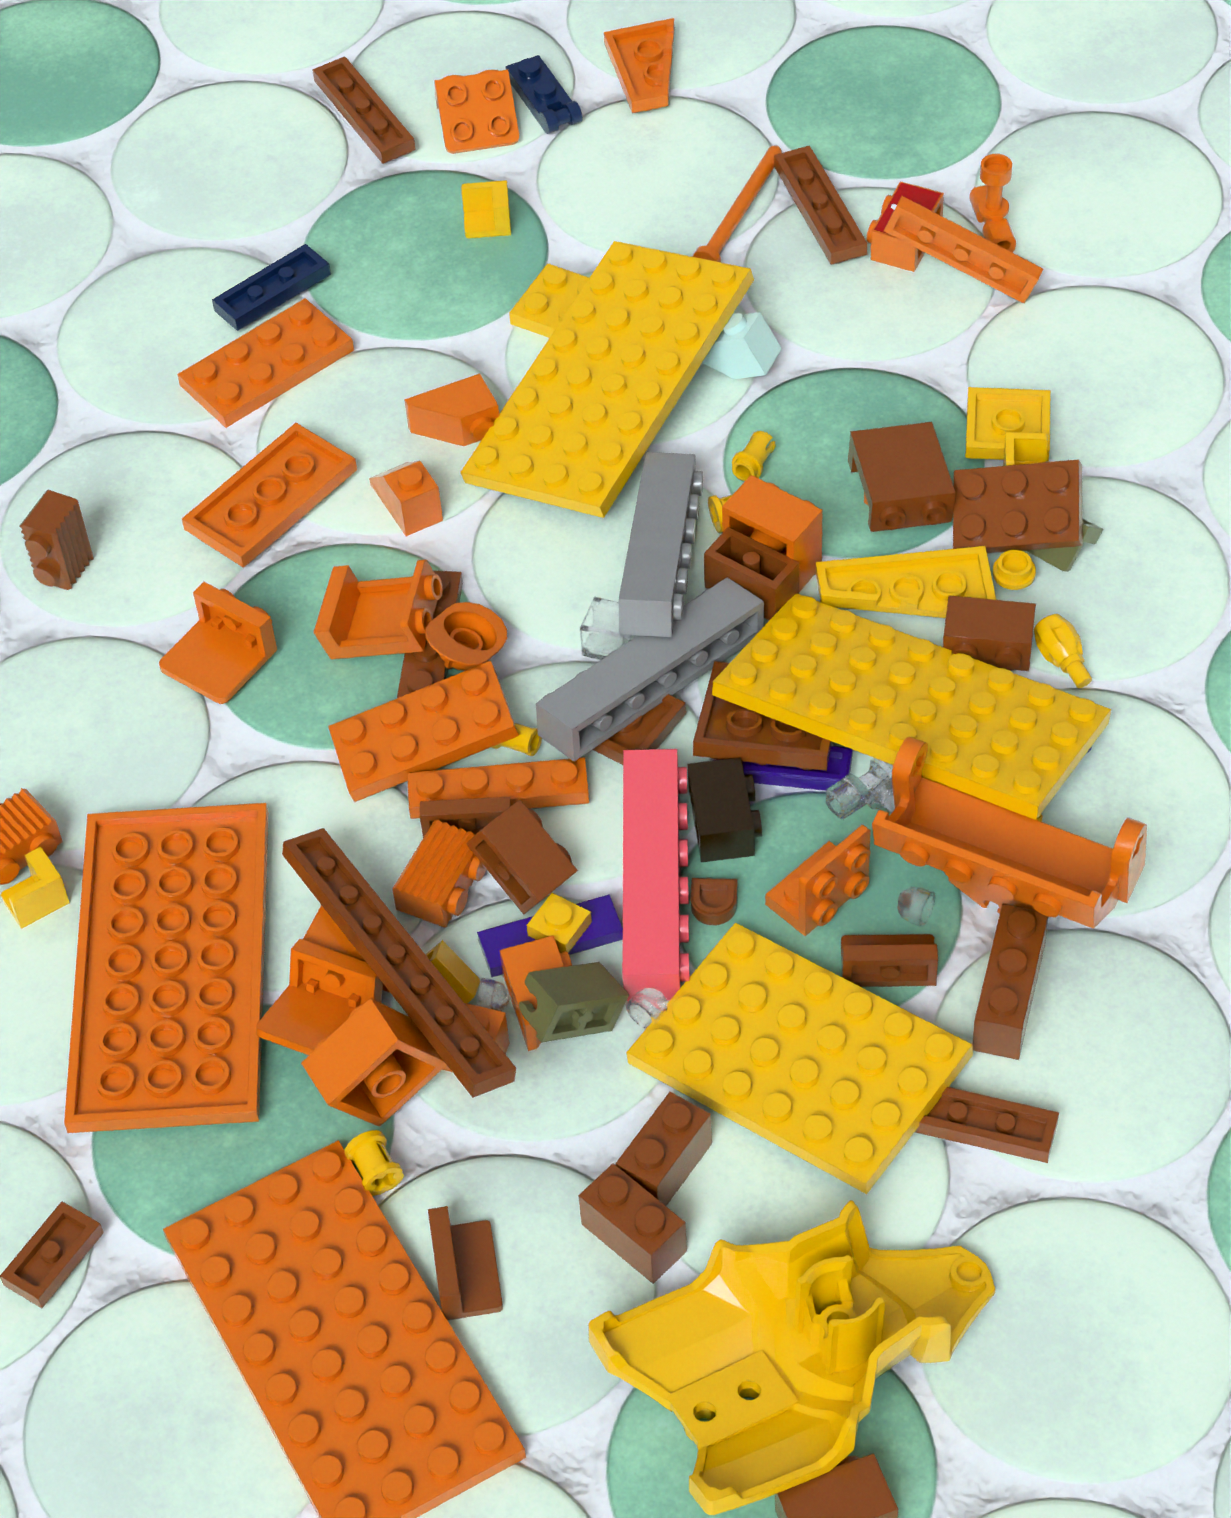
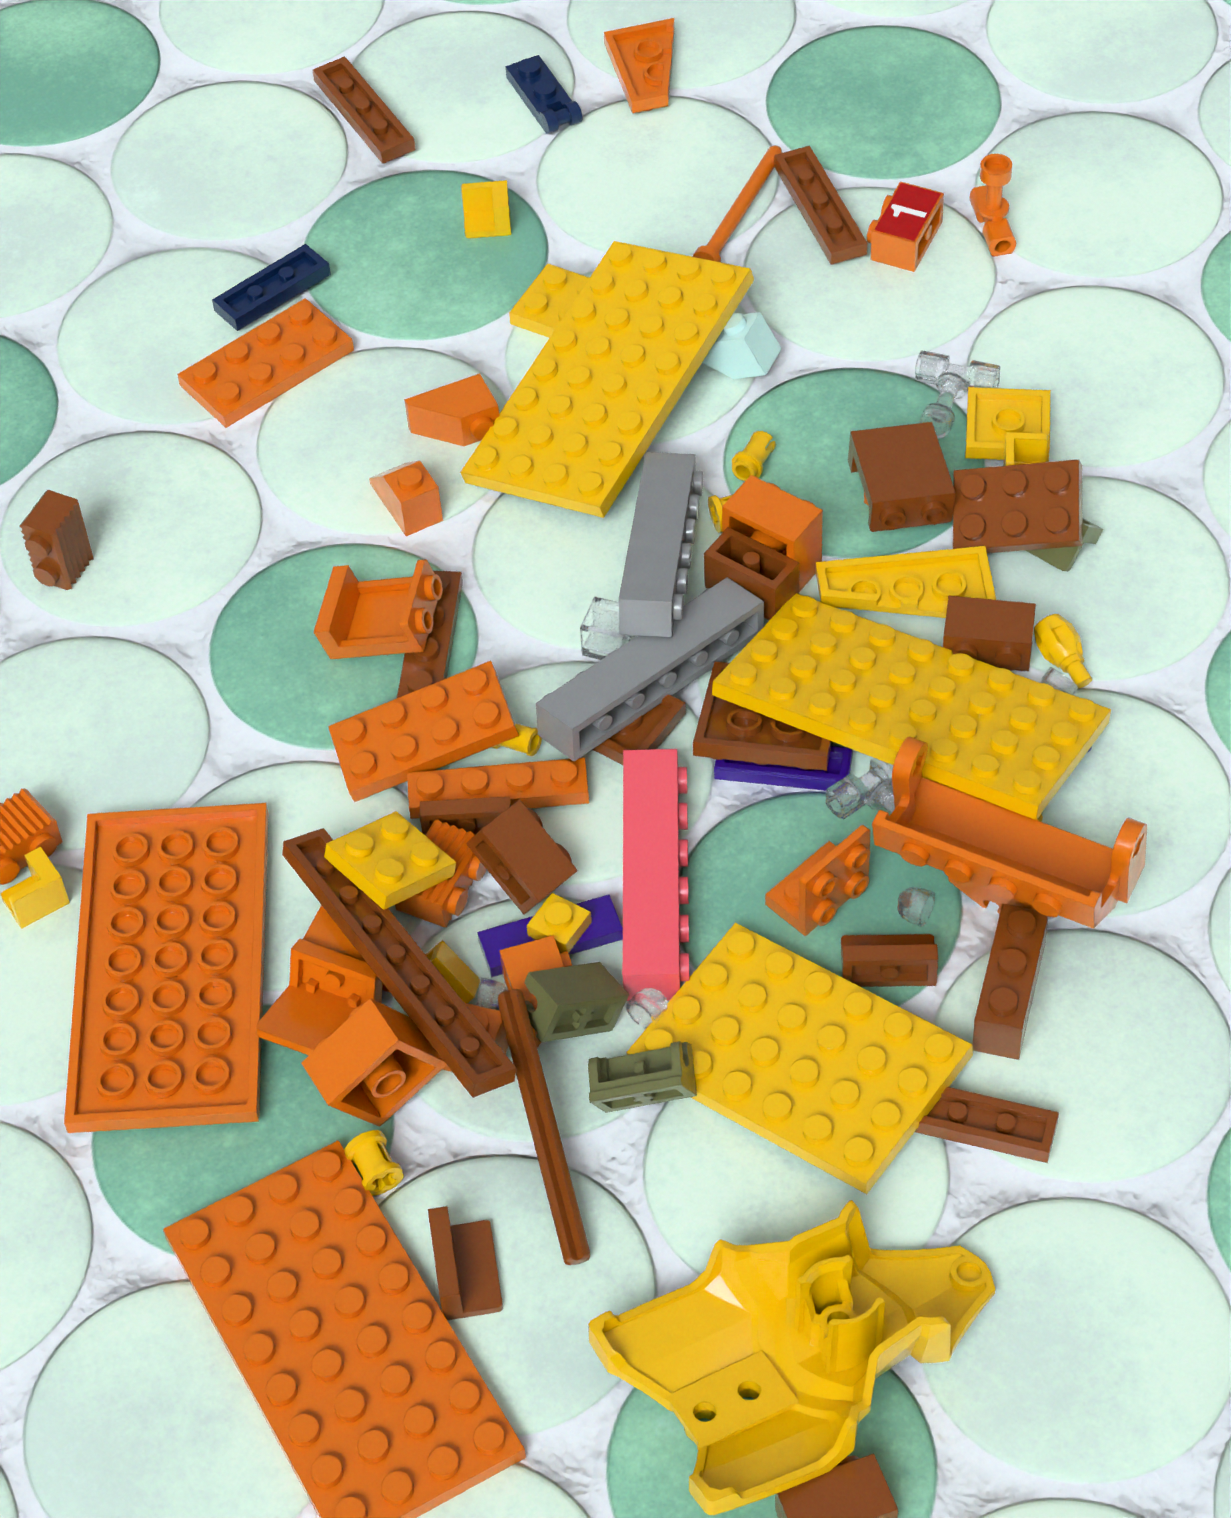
dark orange plate [0,1201,104,1308] -> none
orange bracket [159,582,277,704] -> none
orange plate [182,423,357,568] -> none
orange piece [425,602,507,671] -> none
orange bracket [434,70,519,154] -> none
dark orange brick [578,1163,687,1284] -> none
dark orange brick [615,1092,712,1206] -> none
dark brown brick [687,757,762,863] -> none
dark orange tile [691,878,738,925] -> none
orange plate [884,196,1043,303] -> none
yellow plate [993,550,1036,590] -> none
none -> yellow plate [324,811,456,910]
none -> dark orange axle [497,989,590,1265]
none -> olive hinge [588,1041,697,1113]
none -> clear bar [915,350,1000,438]
none -> clear hinge [1040,667,1079,695]

